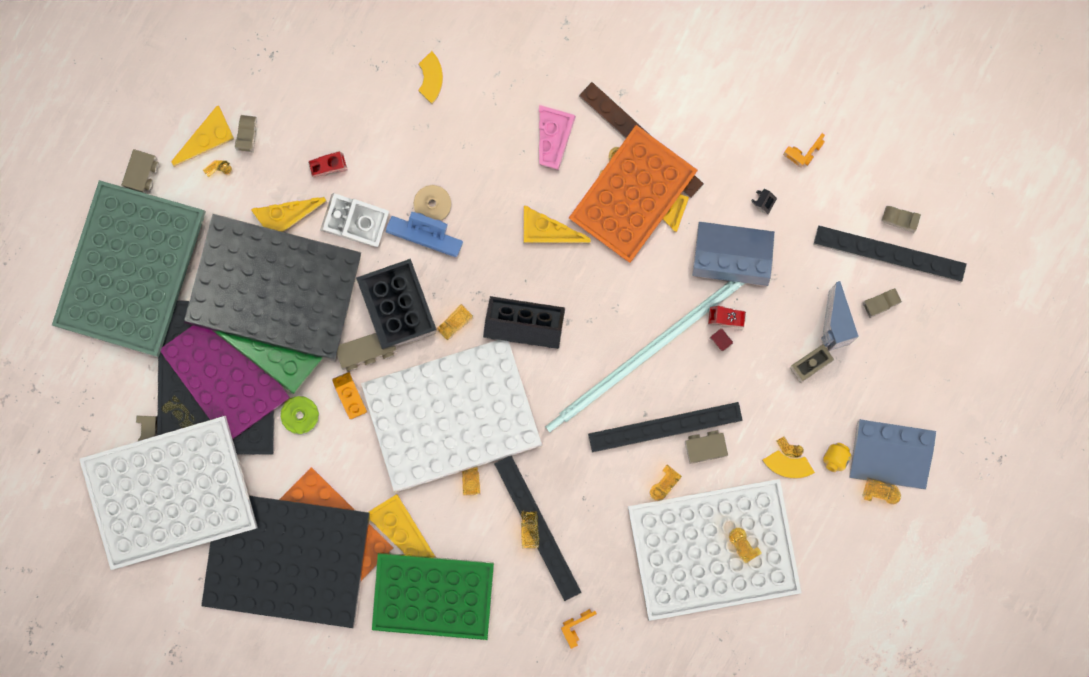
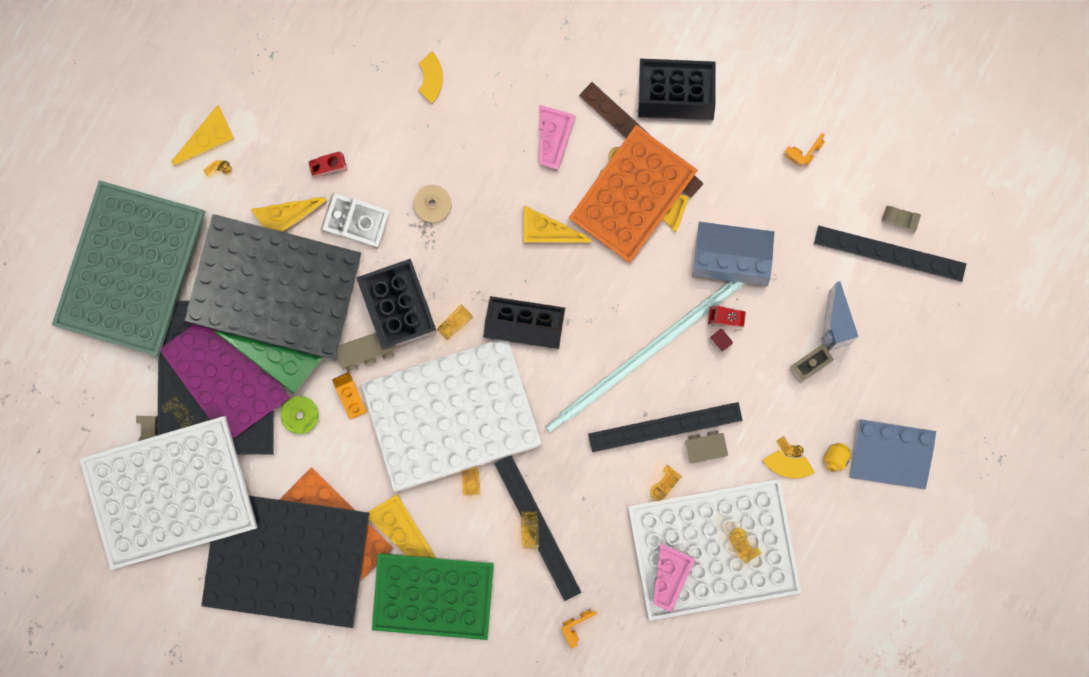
dark tan brick [121,149,159,193] -> none
dark tan leg [235,115,257,152] -> none
medium blue bracket [386,212,463,257] -> none
black tile [751,189,777,214] -> none
clear yellow leg [862,478,901,504] -> none
dark tan leg [863,288,902,318] -> none
none -> black slope [638,58,716,120]
none -> bright pink wing [653,543,696,613]

